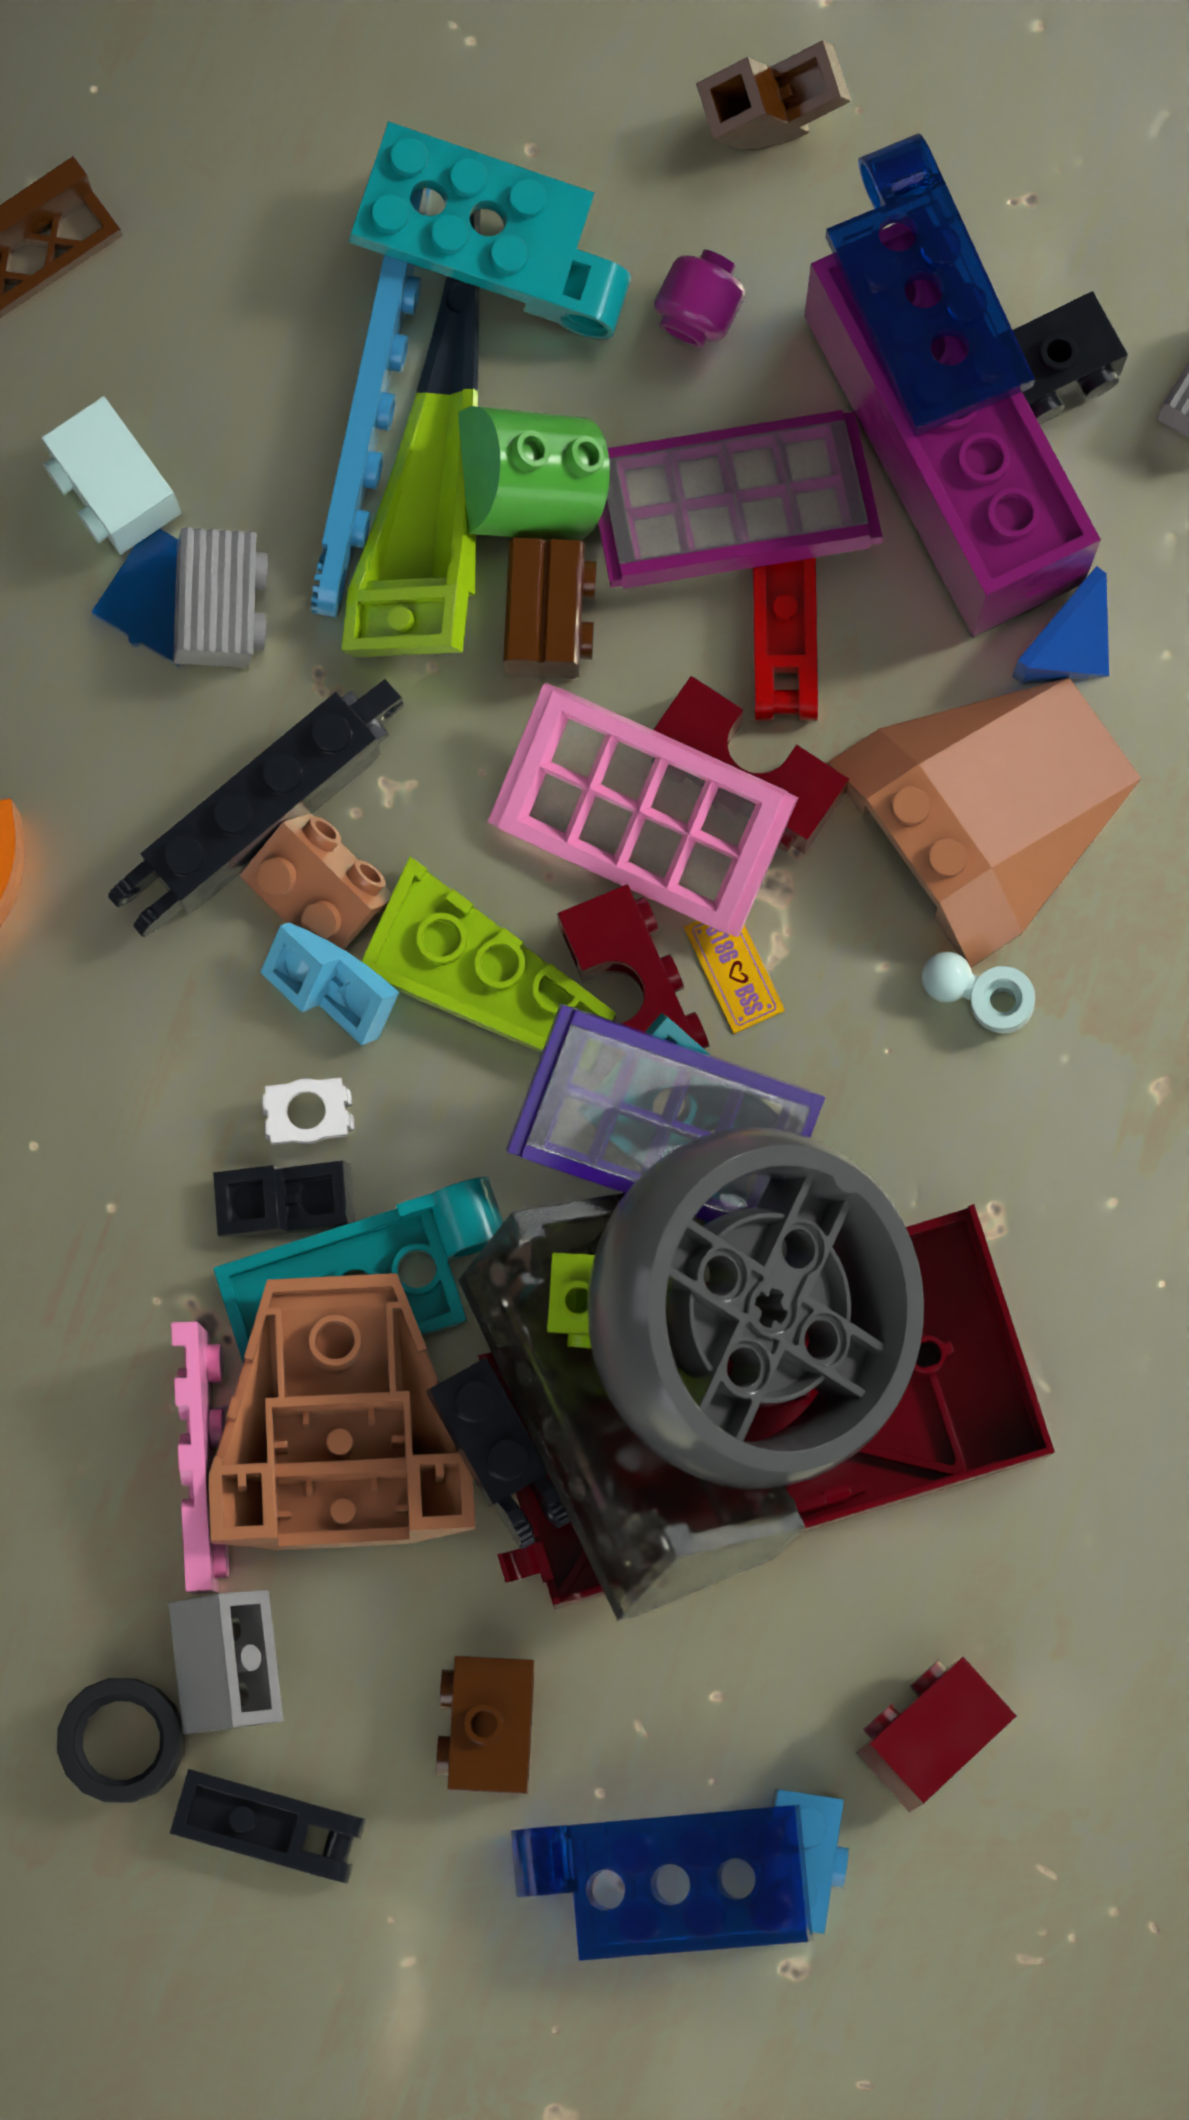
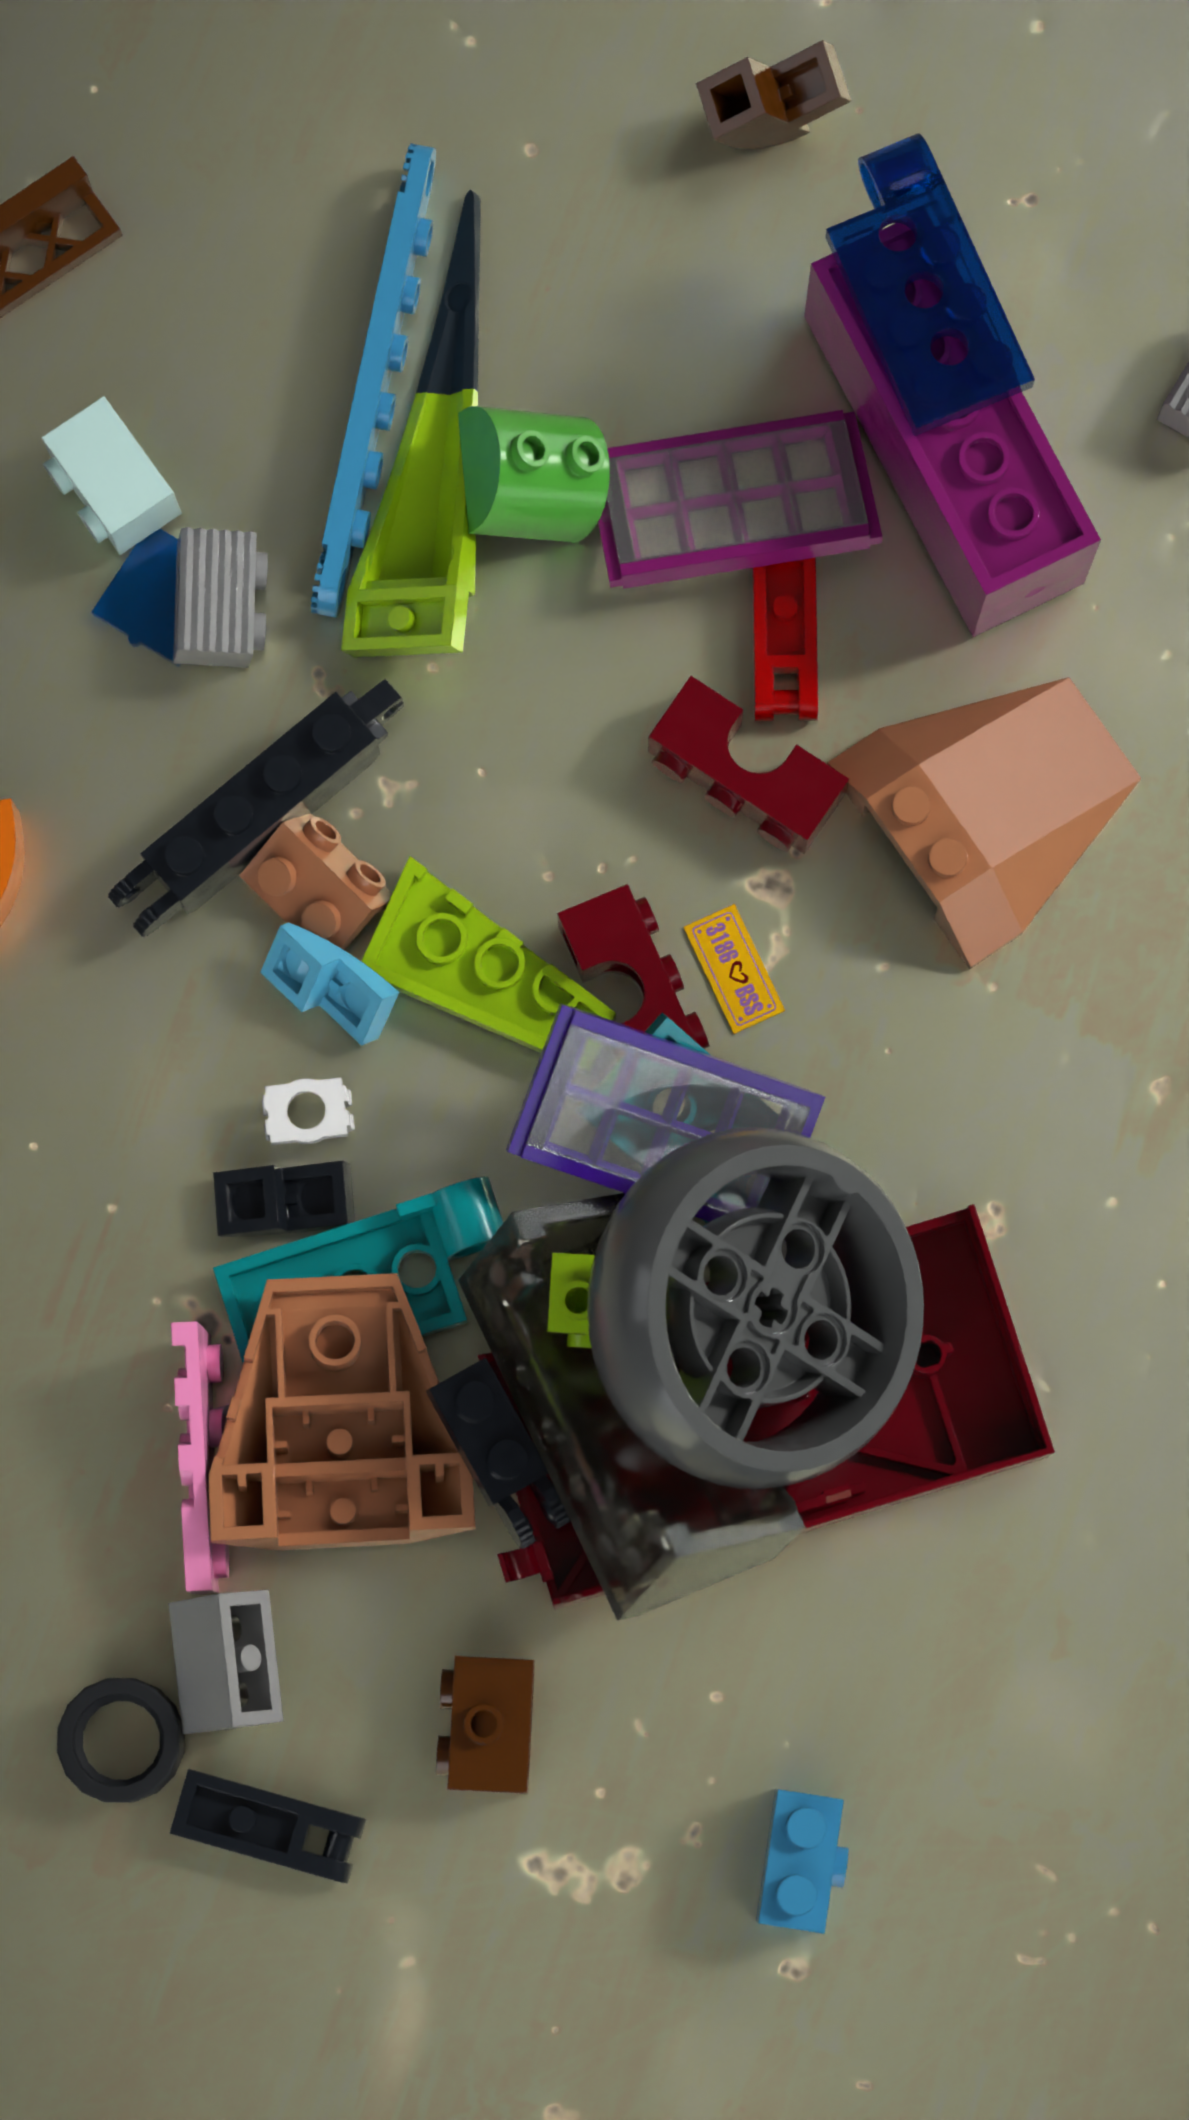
teal hinge [349,121,632,339] -> none
bright pink piece [488,683,798,937] -> none
reddish brown brick [503,538,597,679] -> none
clear blue hinge [511,1804,813,1961] -> none
magenta head [654,249,746,348] -> none
dark red brick [856,1657,1017,1812] -> none
light aqua plate [921,952,1035,1033] -> none
black brick [994,291,1128,424] -> none
blue slope [1012,566,1109,684] -> none

